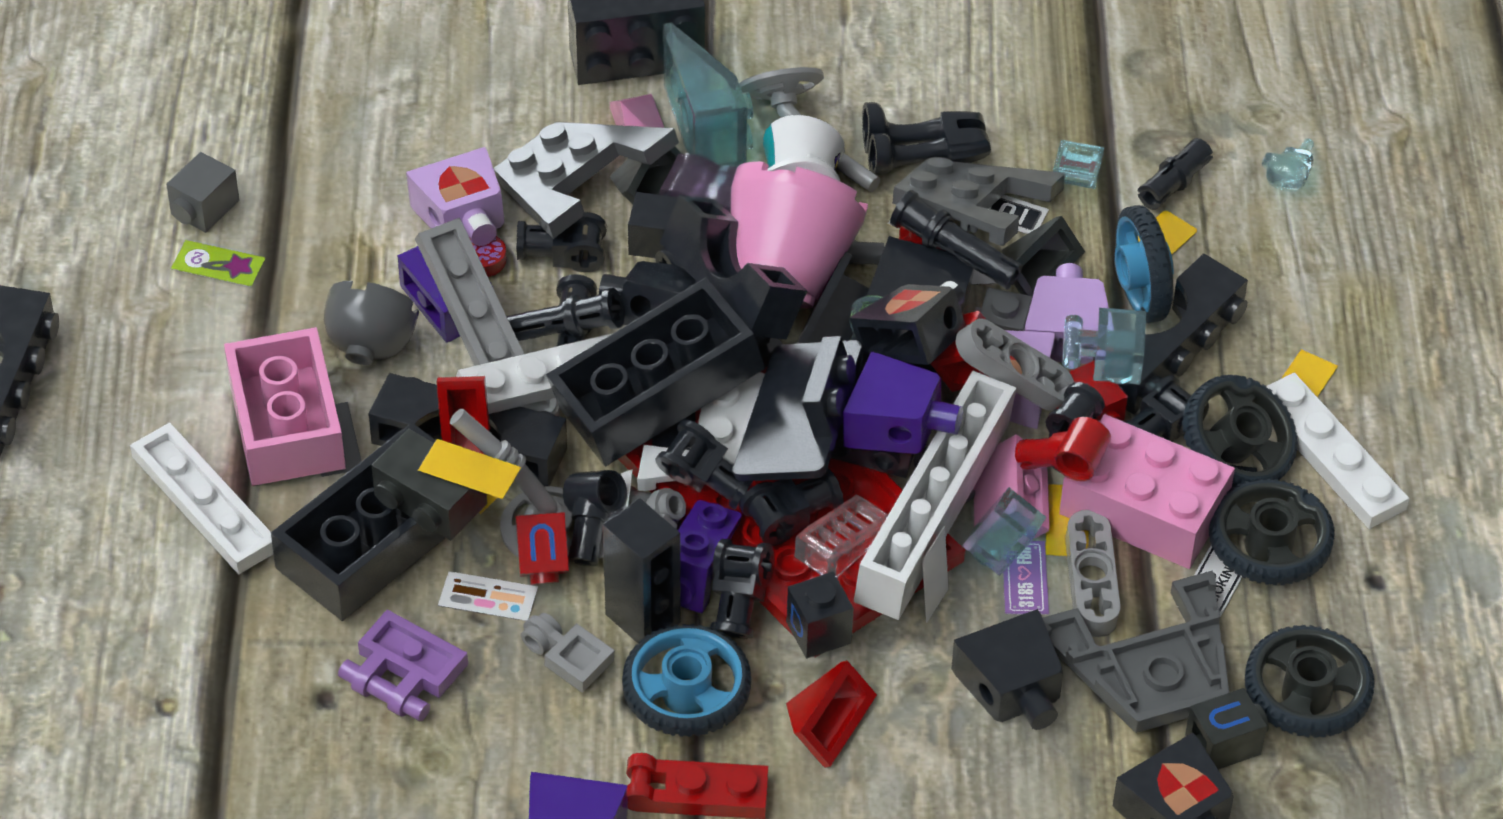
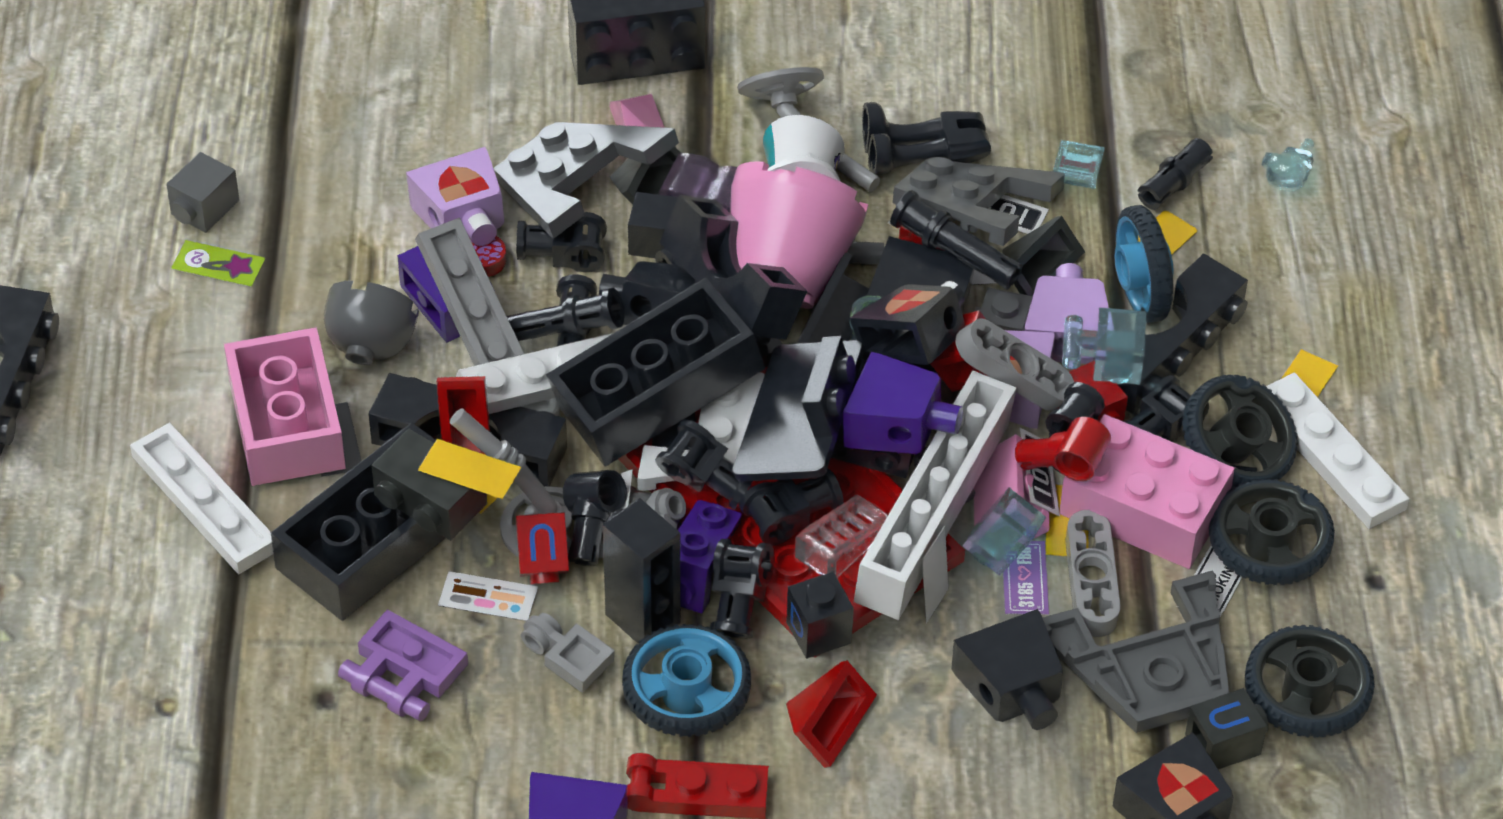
clear light blue slope [663,23,753,178] -> none
none -> sticker [1020,428,1060,517]

